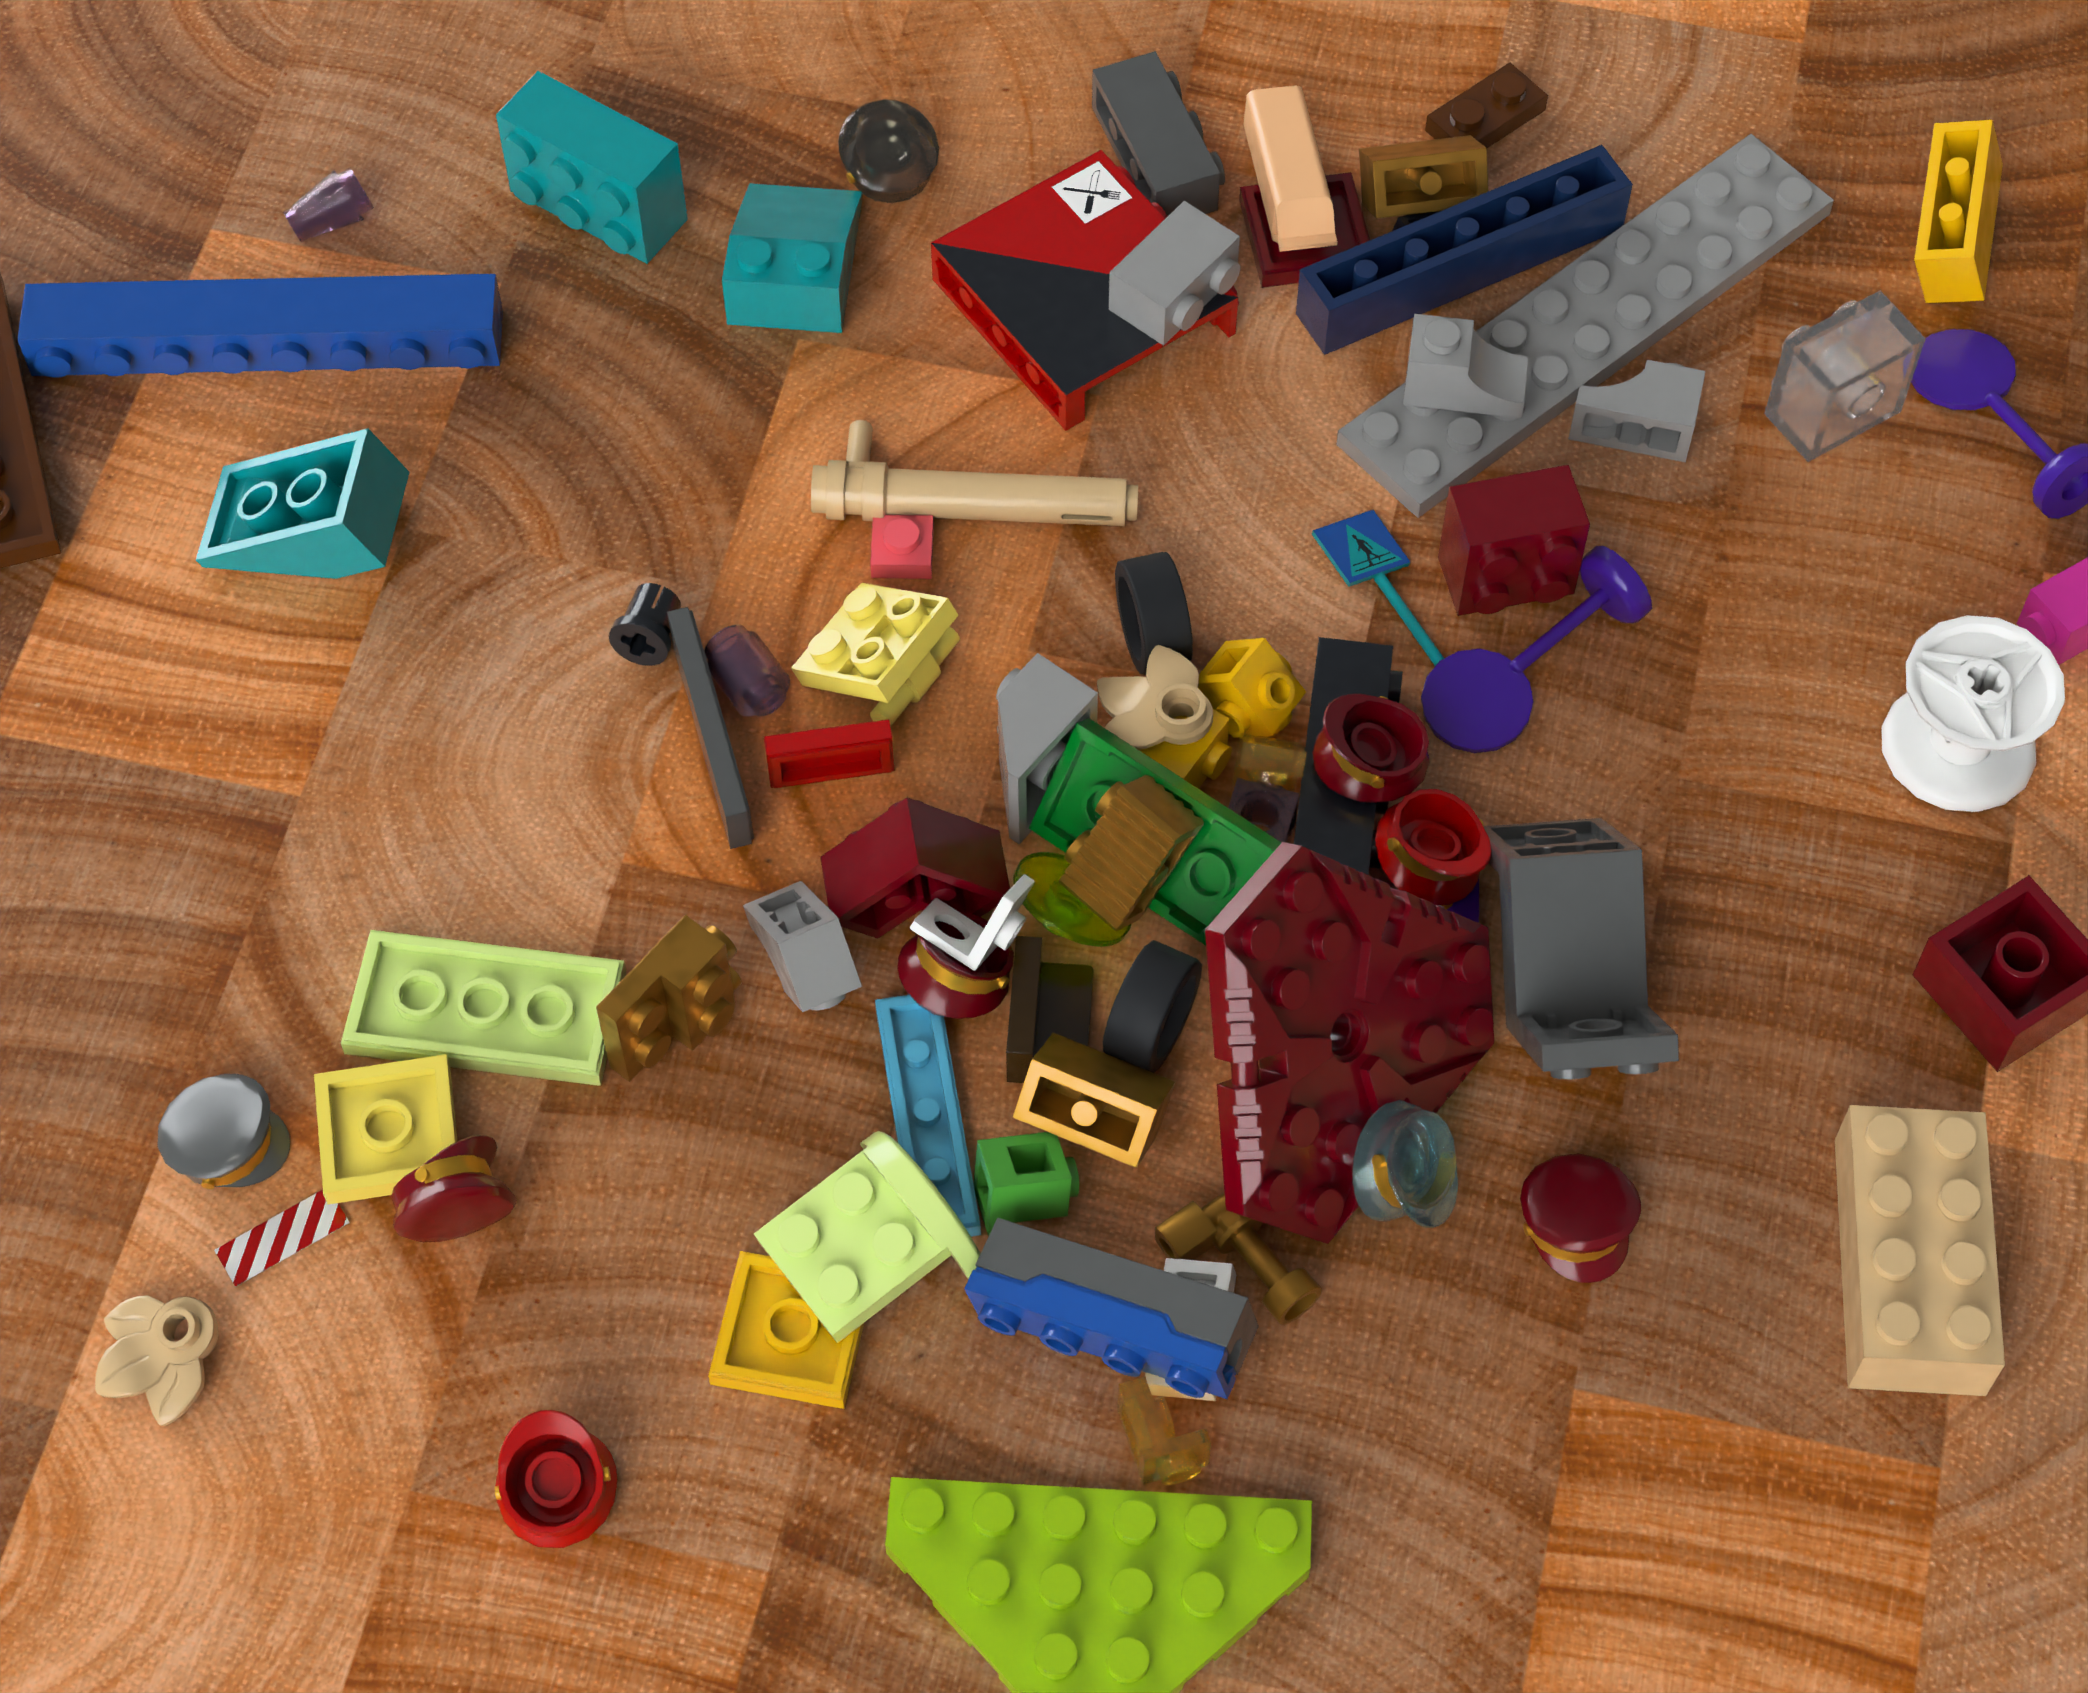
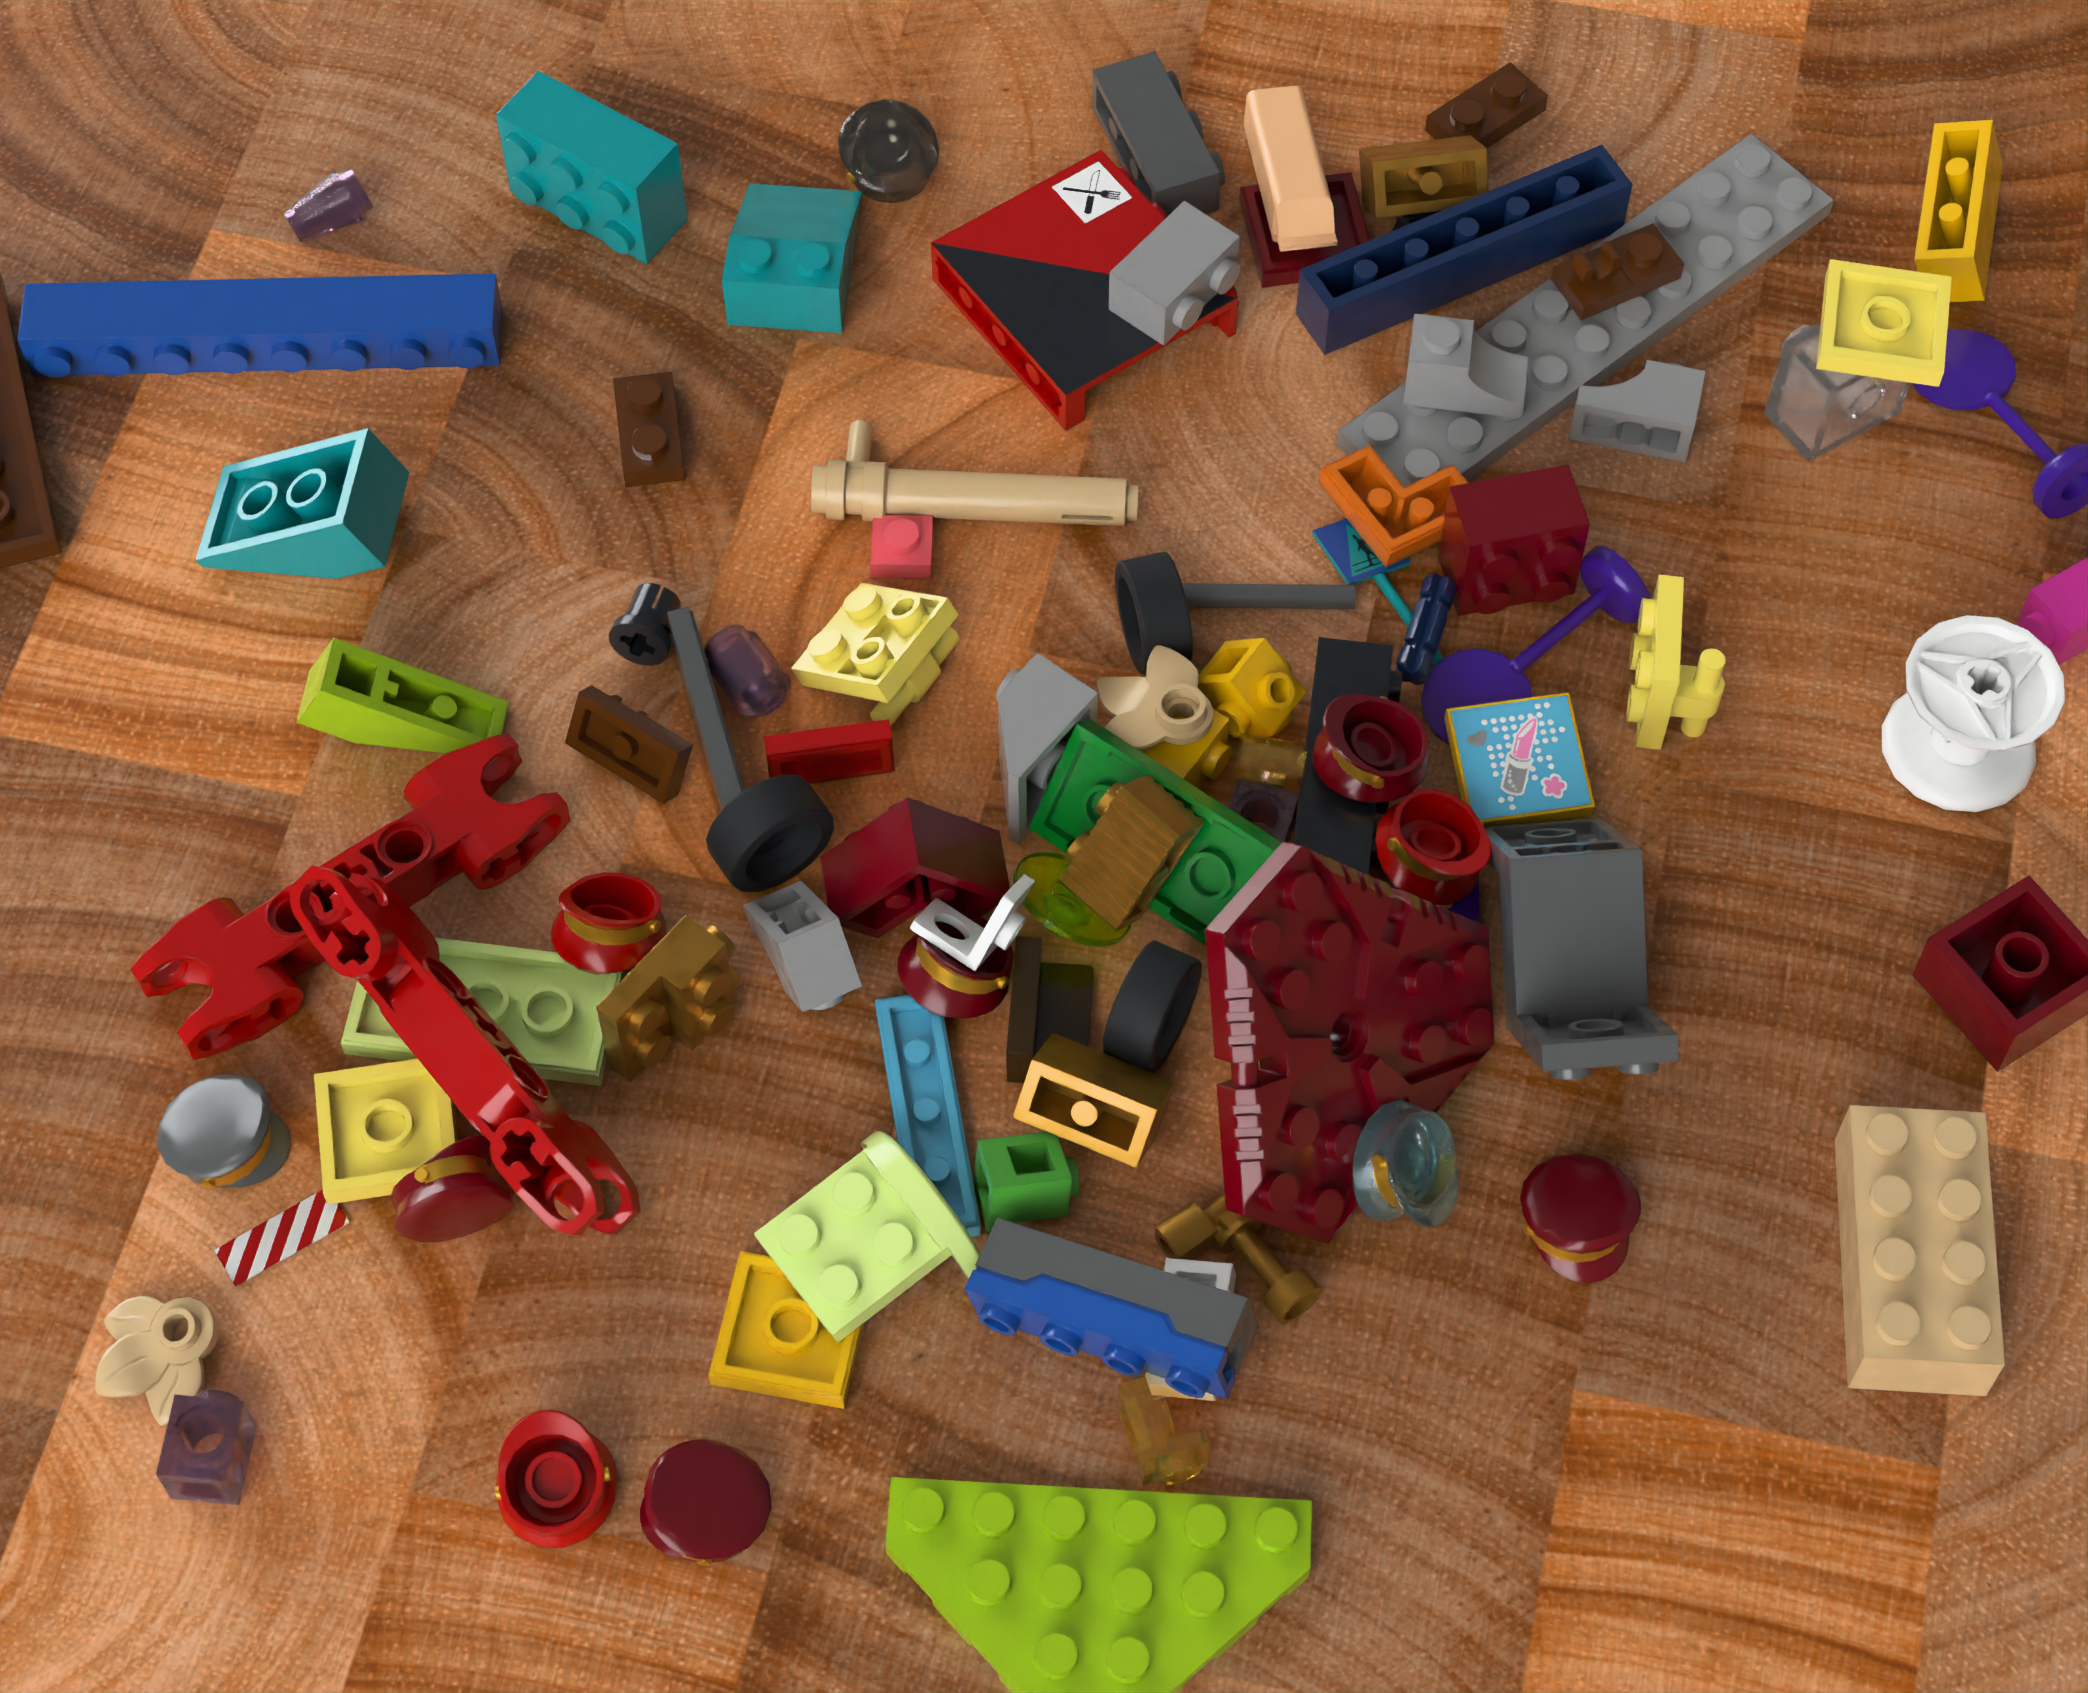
none -> red piece [130,733,571,1061]
none -> brick [156,1390,257,1505]
none -> red piece [289,865,641,1235]
none -> lime slope [296,637,509,754]
none -> red piece [551,872,666,975]
none -> reddish brown plate [565,685,693,804]
none -> reddish brown piece [613,372,685,487]
none -> dark red piece [640,1439,772,1566]
none -> black tyre [706,774,834,892]
none -> dark grey bar [1182,583,1356,609]
none -> orange brick [1318,445,1468,567]
none -> dark blue axle [1396,573,1456,685]
none -> medium azure tile [1444,692,1595,826]
none -> reddish brown plate [1551,223,1684,320]
none -> light yellow plate [1626,575,1726,750]
none -> light yellow plate [1816,259,1952,387]

